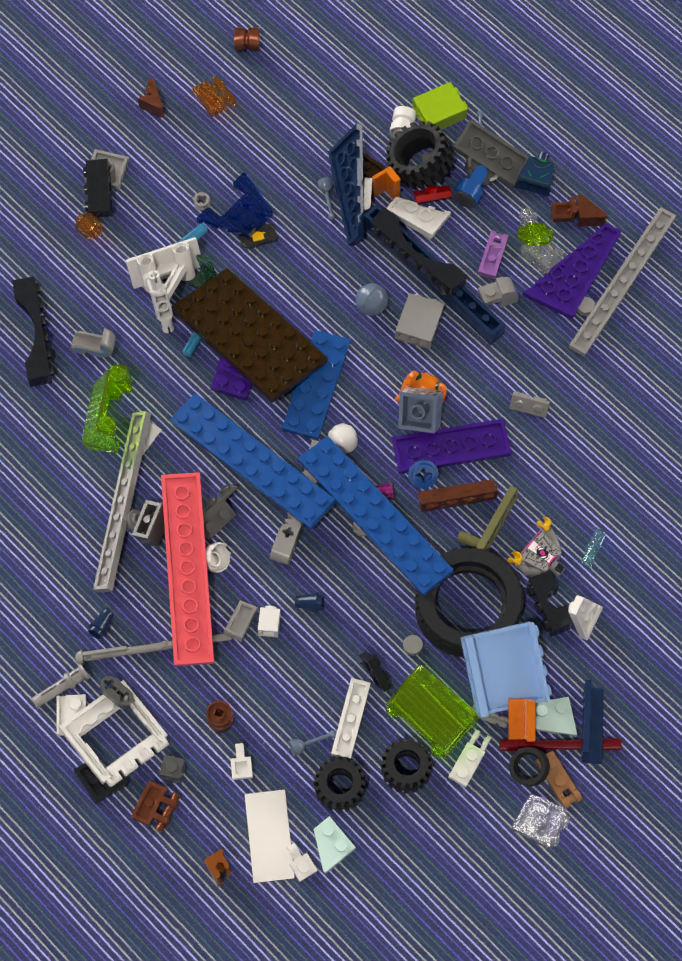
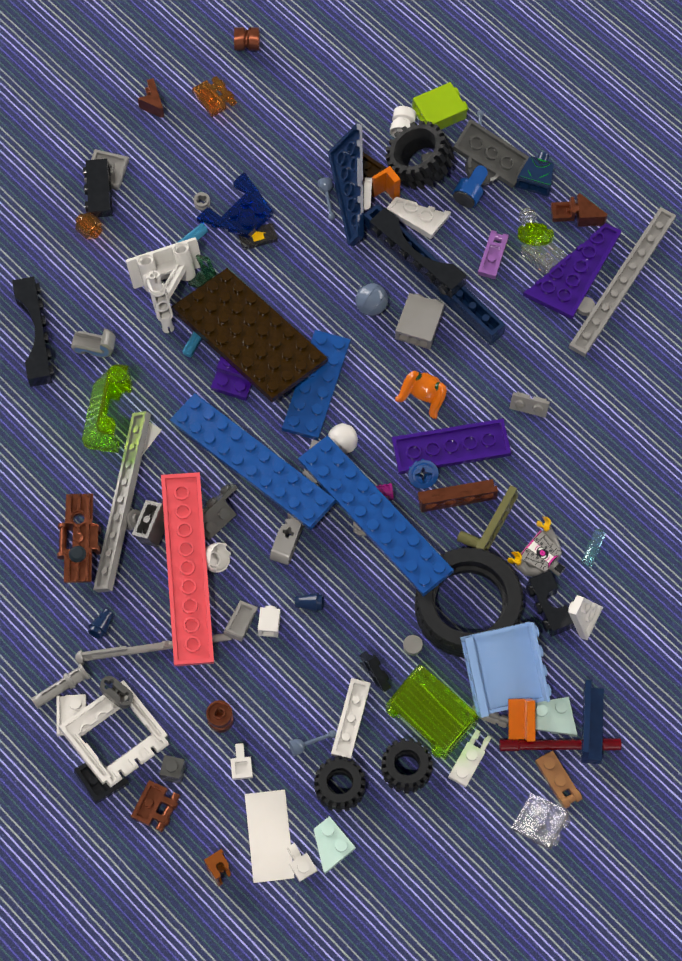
sand blue brick [398,387,443,433] -> none
red plate [412,185,452,203] -> none
light grey brick [478,277,519,307] -> none
black tyre [509,747,550,786] -> none
none -> copper piece [57,494,101,583]

